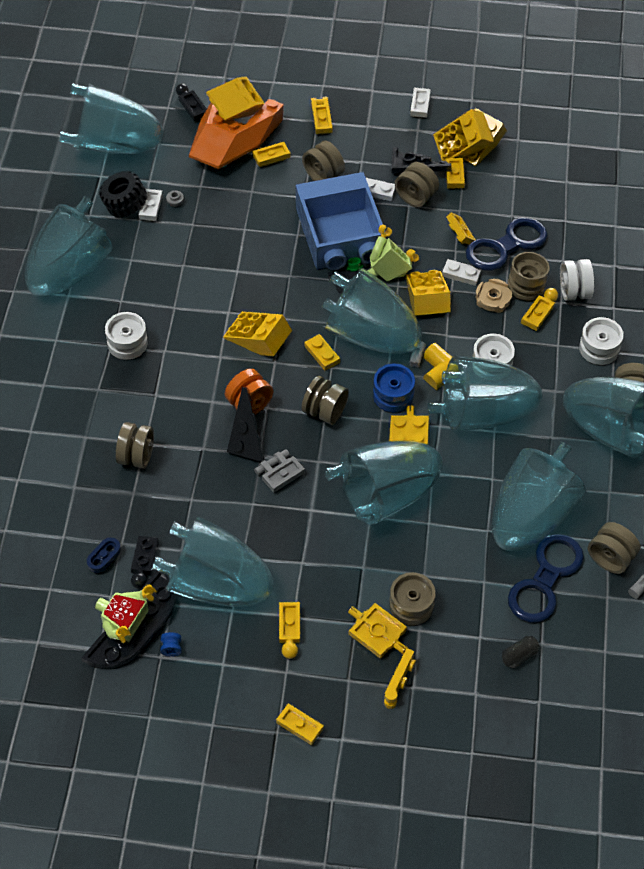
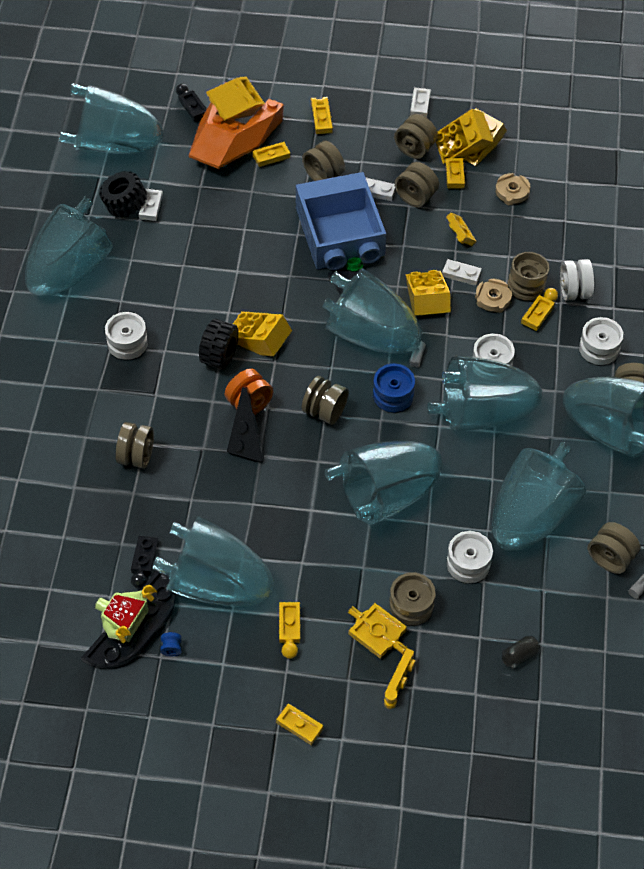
dark blue plate [87,537,121,573] -> none
light grey plate [166,191,184,207] -> none
light grey plate [254,449,305,493] -> none
yellow plate [304,334,340,371] -> none
yellowish green torso [367,224,419,281] -> none
yellow plate [389,405,429,463] -> none
black wing [391,147,452,174] -> none
yellow brick [423,343,463,390] -> none
dark blue bar [466,218,547,271] -> none
dark blue bar [508,534,584,623] -> none
none -> black tyre [199,319,239,370]
none -> dark tan wheel [394,114,438,159]
none -> white wheel [446,531,493,583]
none -> tan plate [495,173,530,205]

